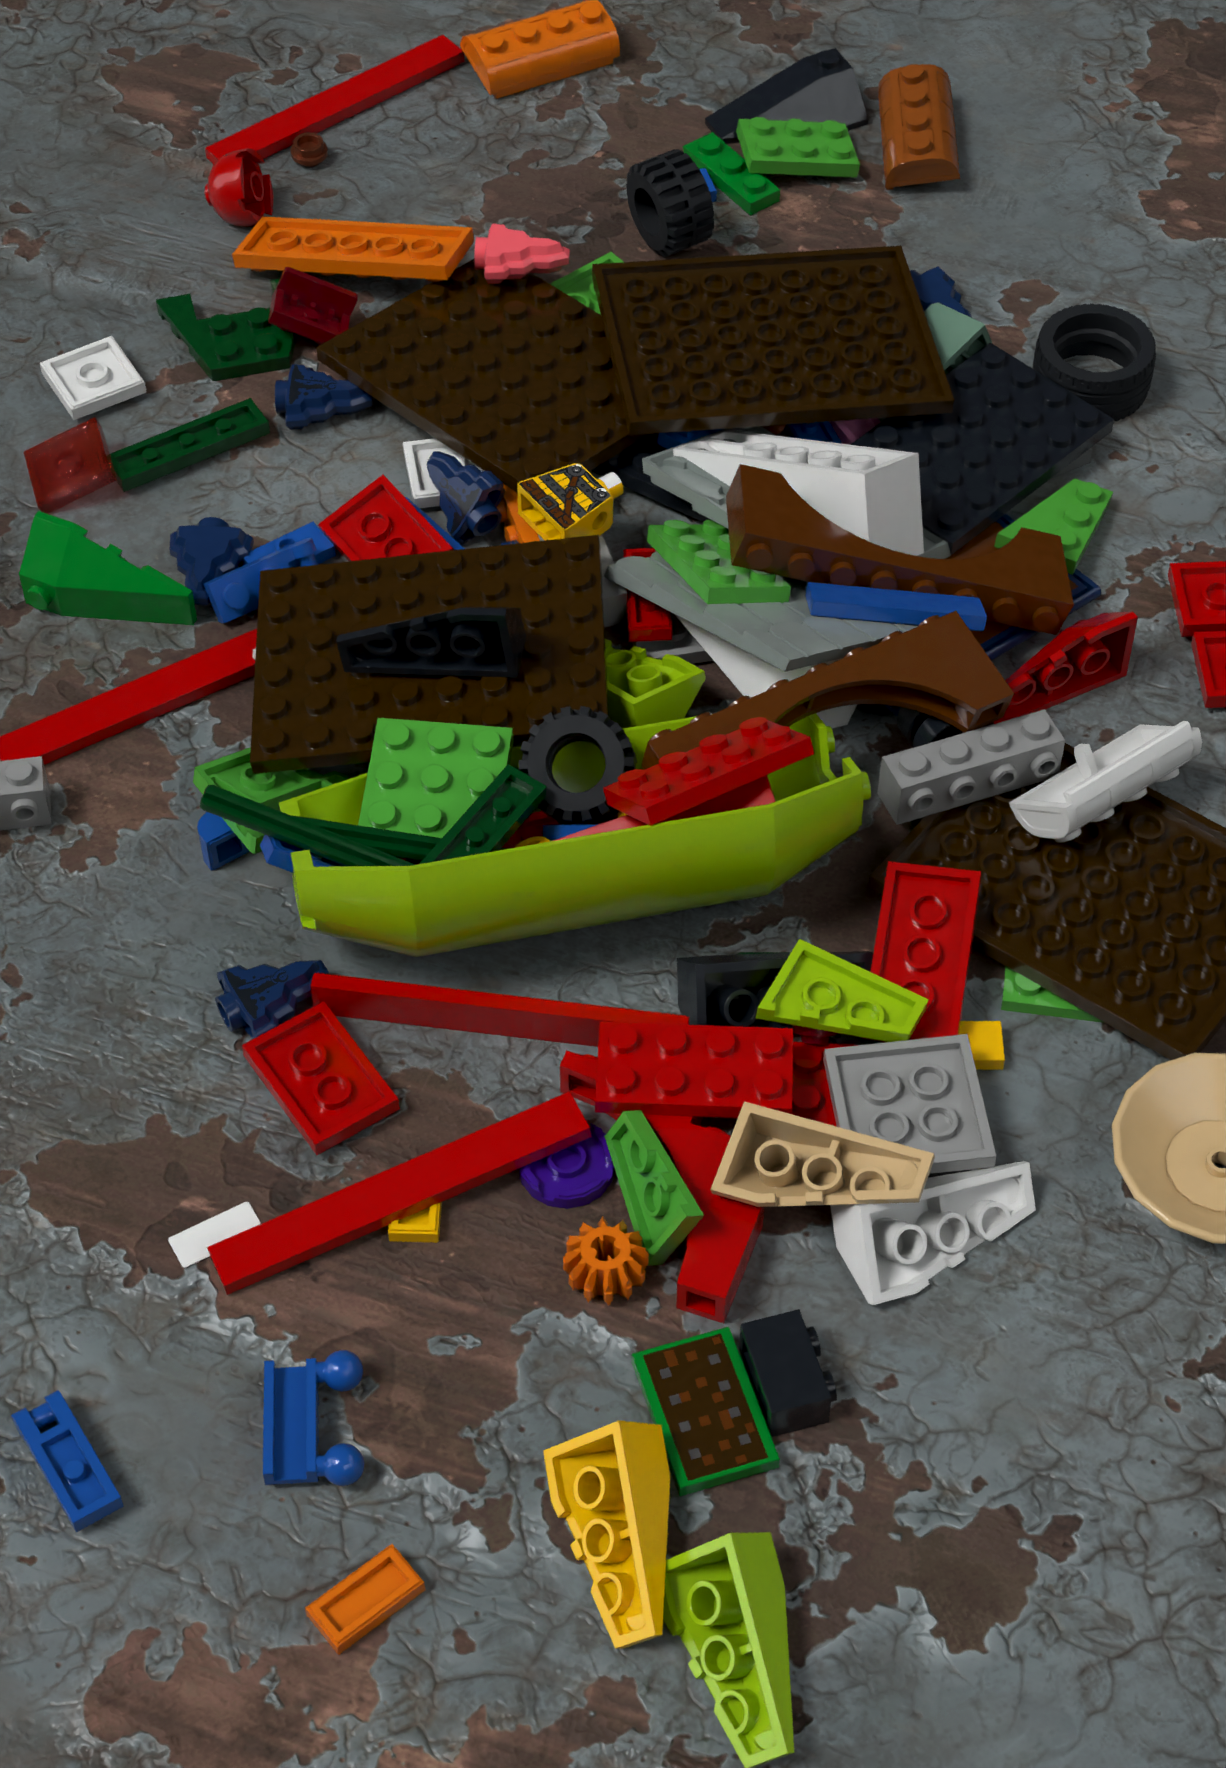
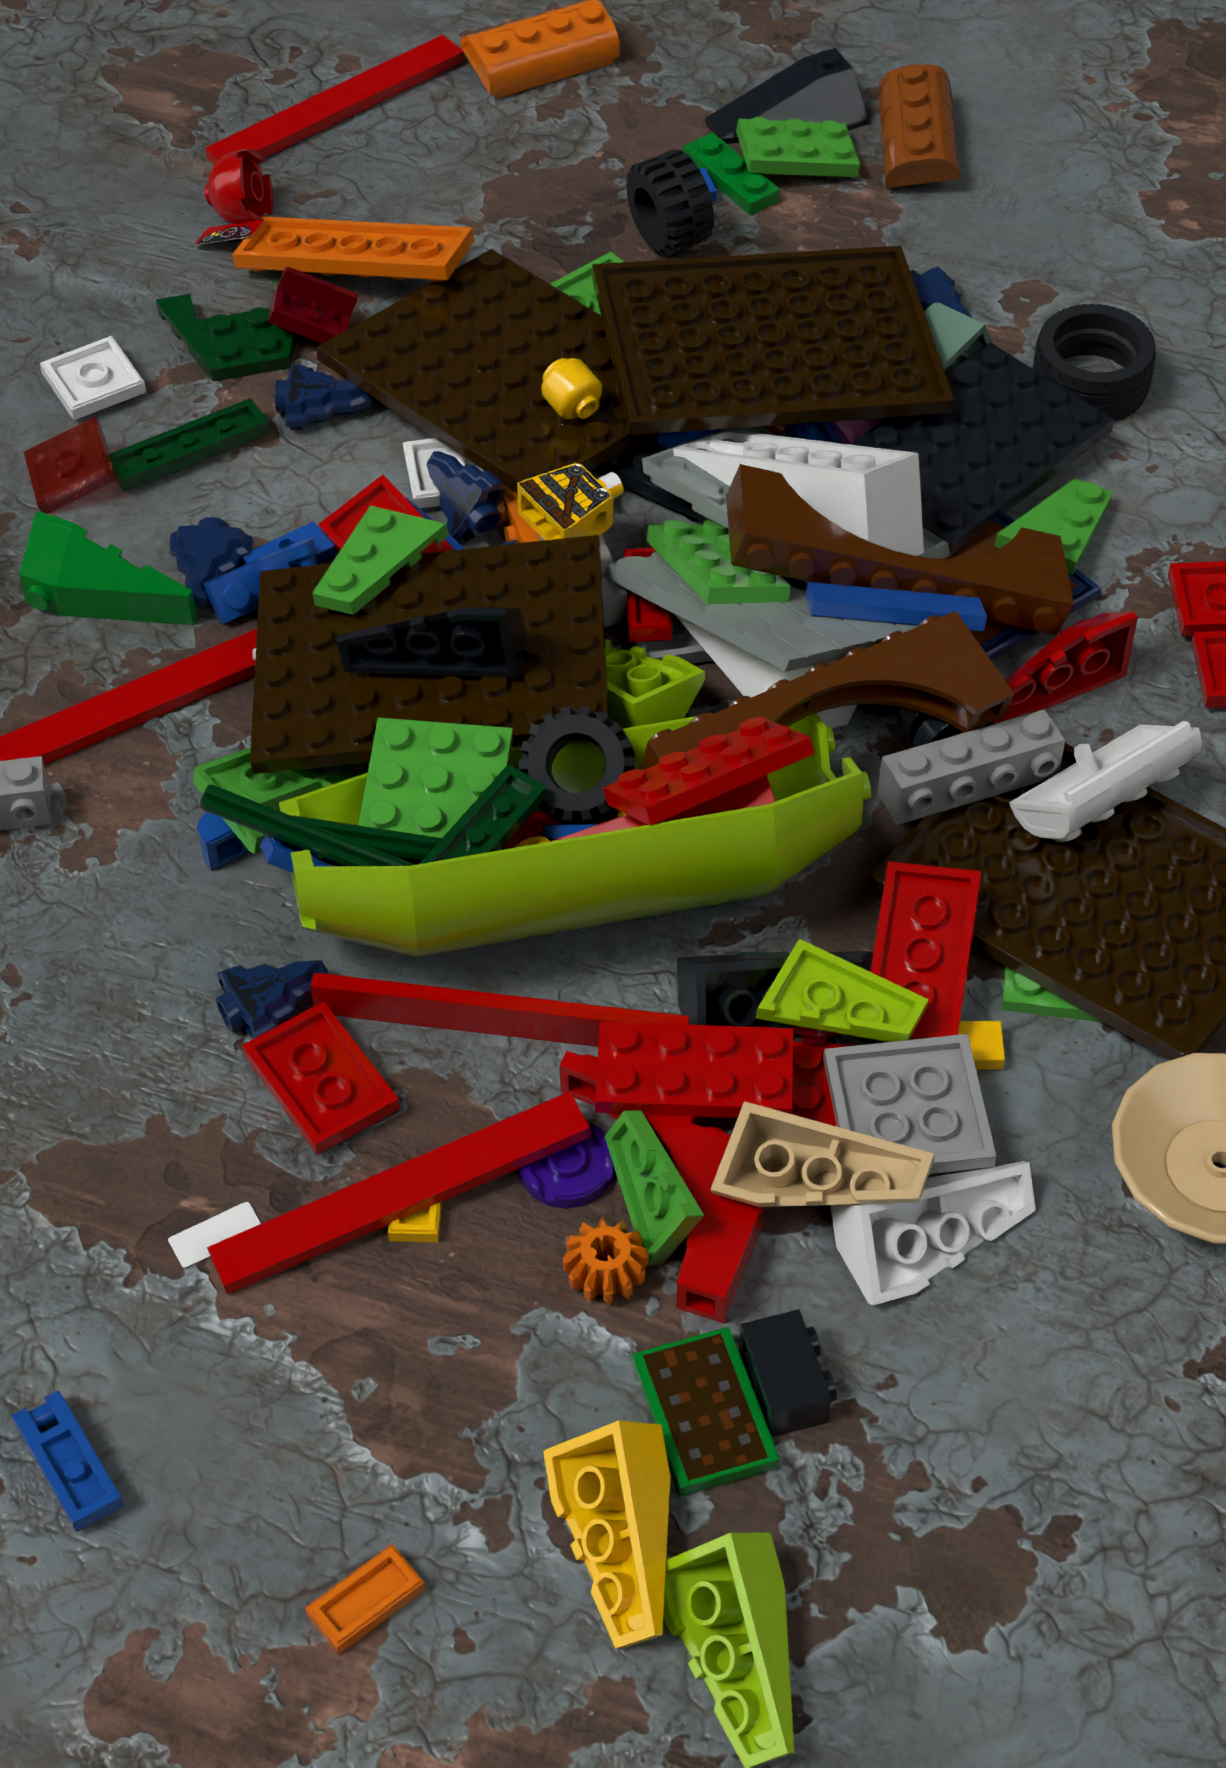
blue gear [263,1350,364,1486] -> none
copper plate [291,132,328,167] -> none
coral rock [474,223,570,284] -> none
none -> sticker [195,219,264,245]
none -> bright green wing [312,506,449,615]
none -> yellow head [541,358,602,420]

